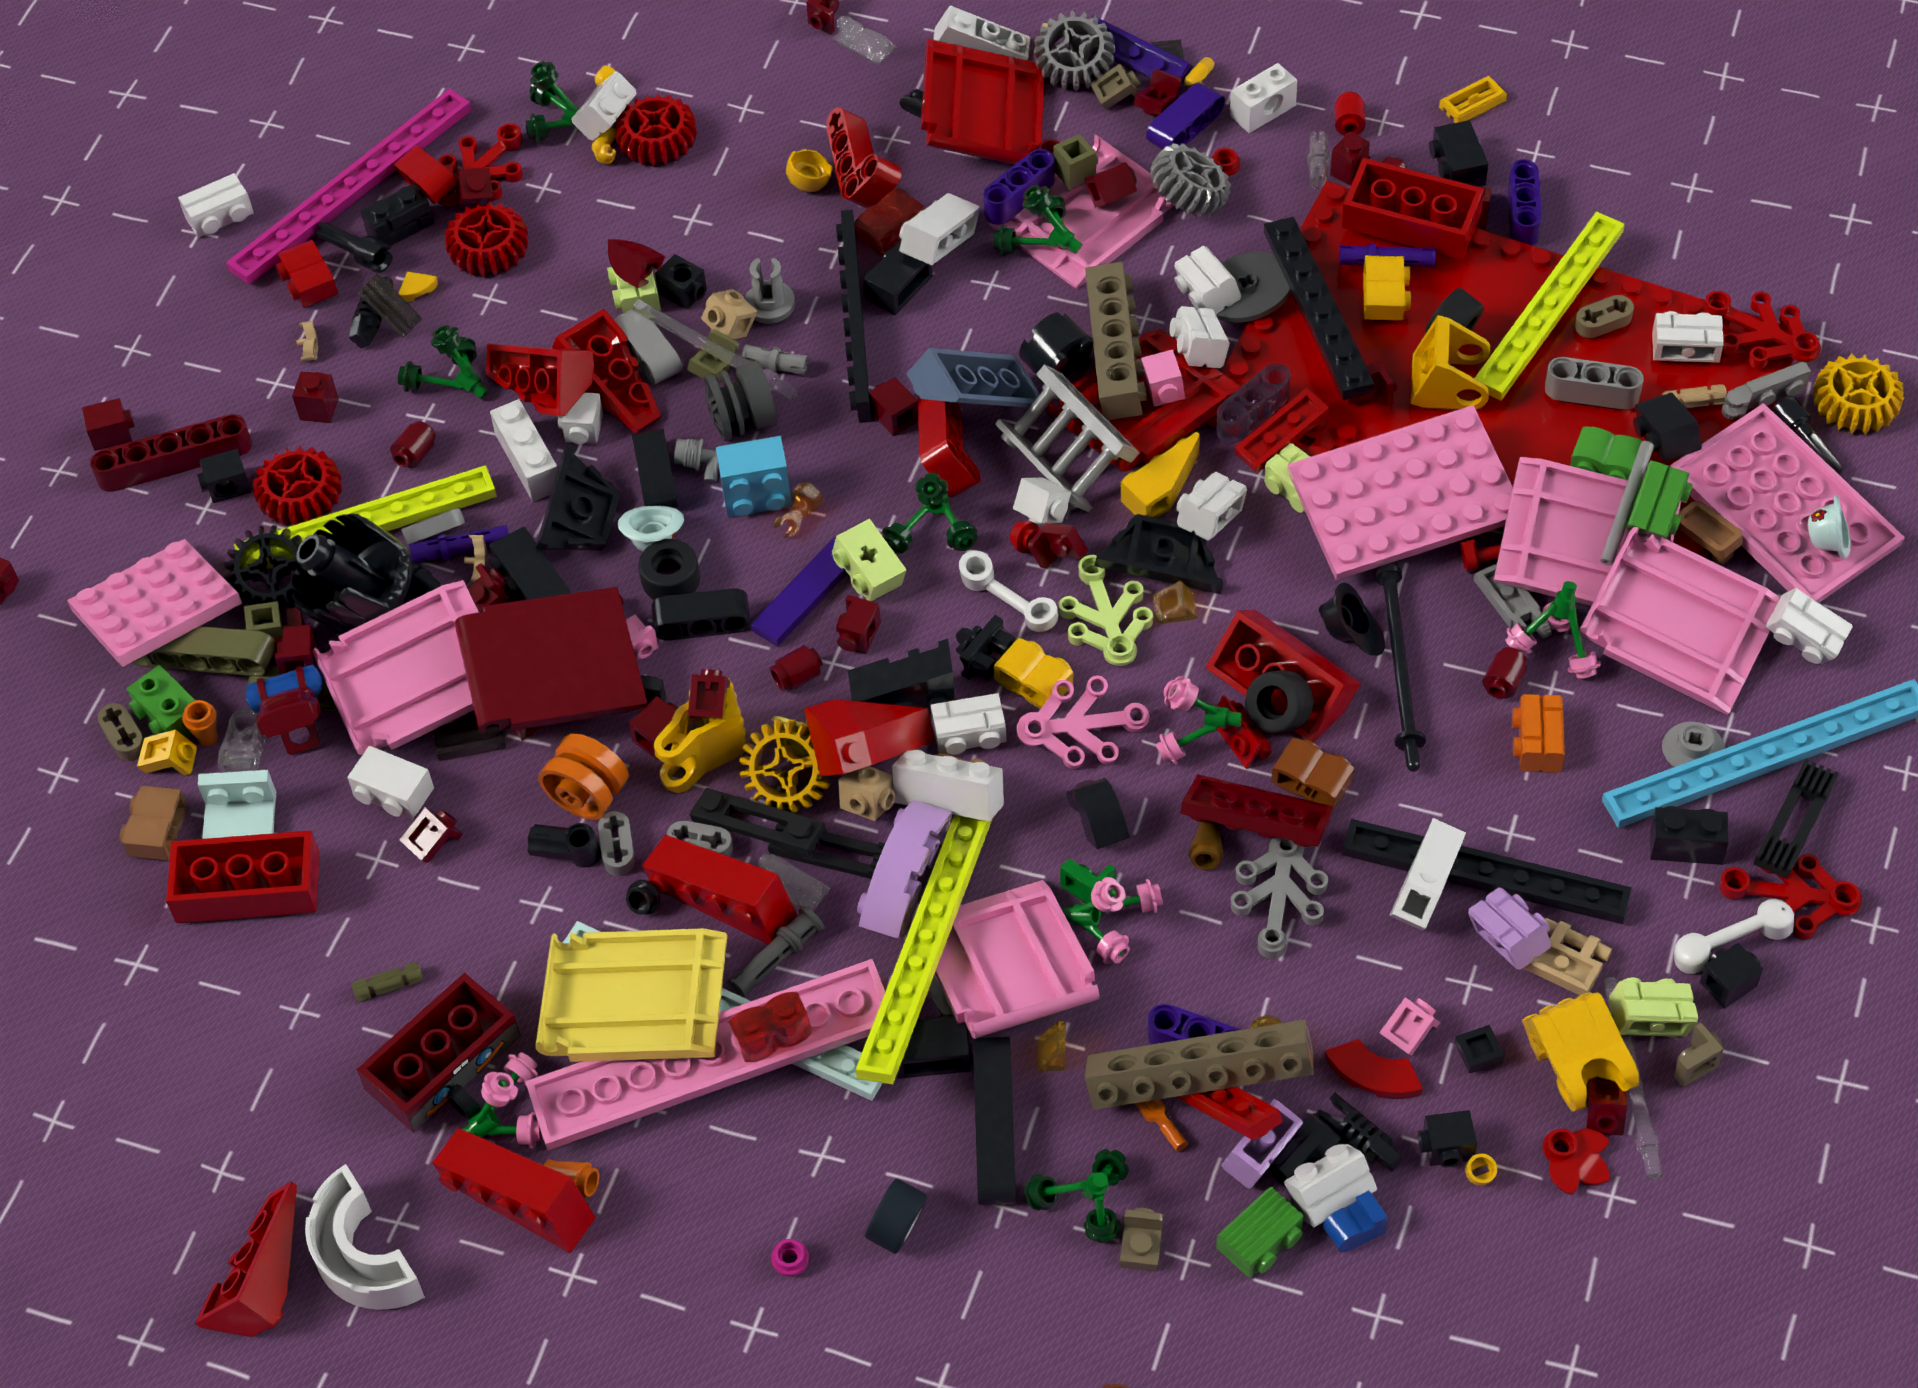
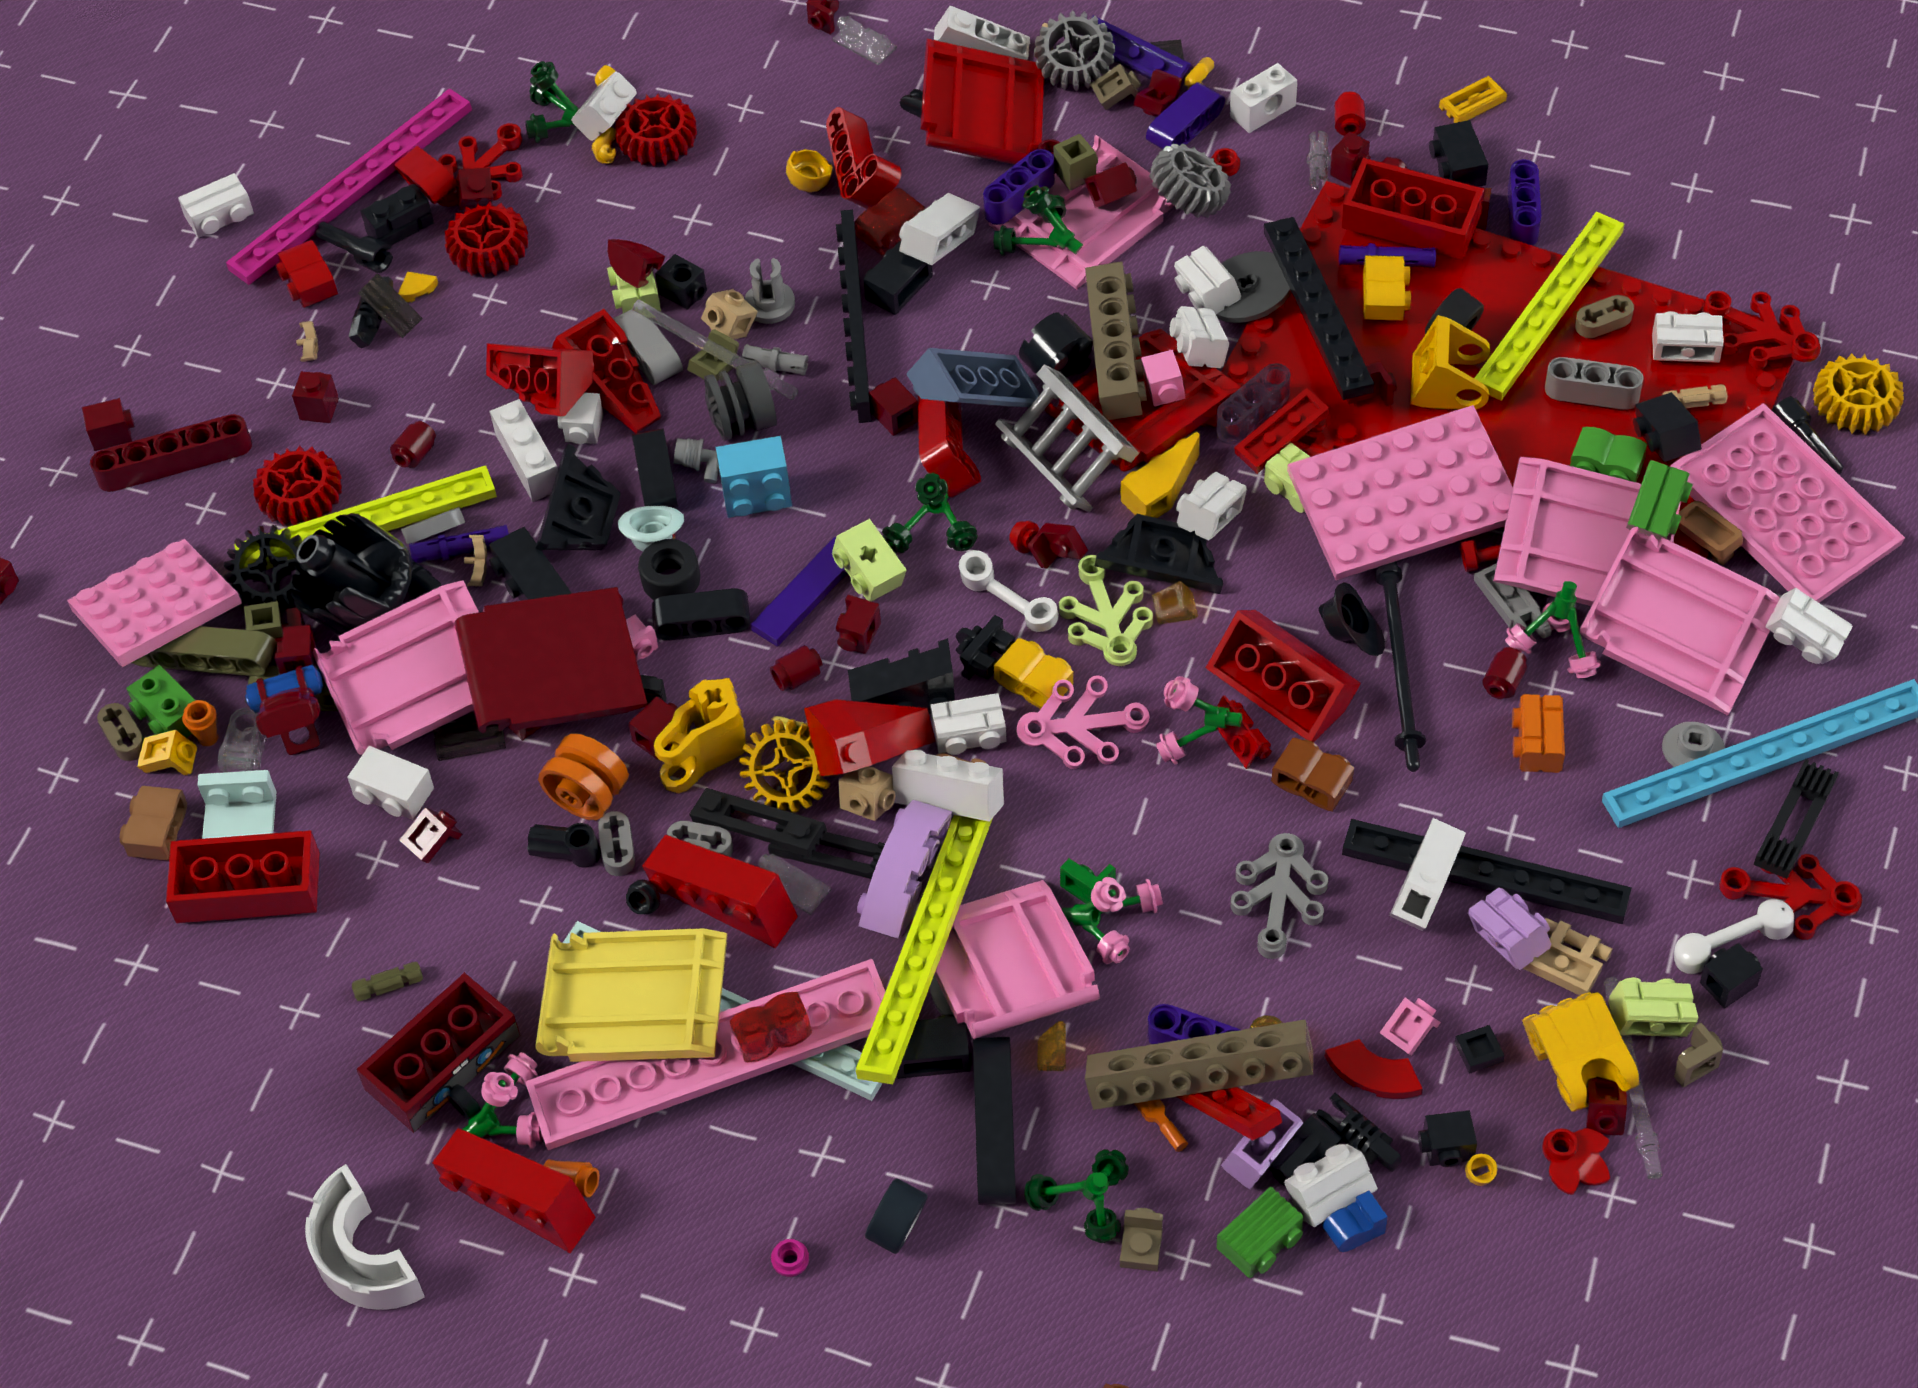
red wedge [195,1181,297,1337] -> none
black brick [197,449,251,503] -> none
plant [398,325,489,400] -> none
dark red bracket [467,563,510,613] -> none
dark red bracket [688,669,730,720] -> none
dark grey pin [729,906,825,997] -> none
clear orange piece [774,482,824,538] -> none
white brick [1013,477,1071,527] -> none
black brick [1066,777,1130,850] -> none
dark red plate [1180,774,1333,847] -> none
pearl gold cone [1188,821,1224,870] -> none
black tyre [1245,670,1314,734] -> none
light grey piece [1600,441,1654,566] -> none
black brick [1650,806,1728,865] -> none
light grey hinge [1721,362,1811,420] -> none
light aqua hat [1808,495,1851,559] -> none

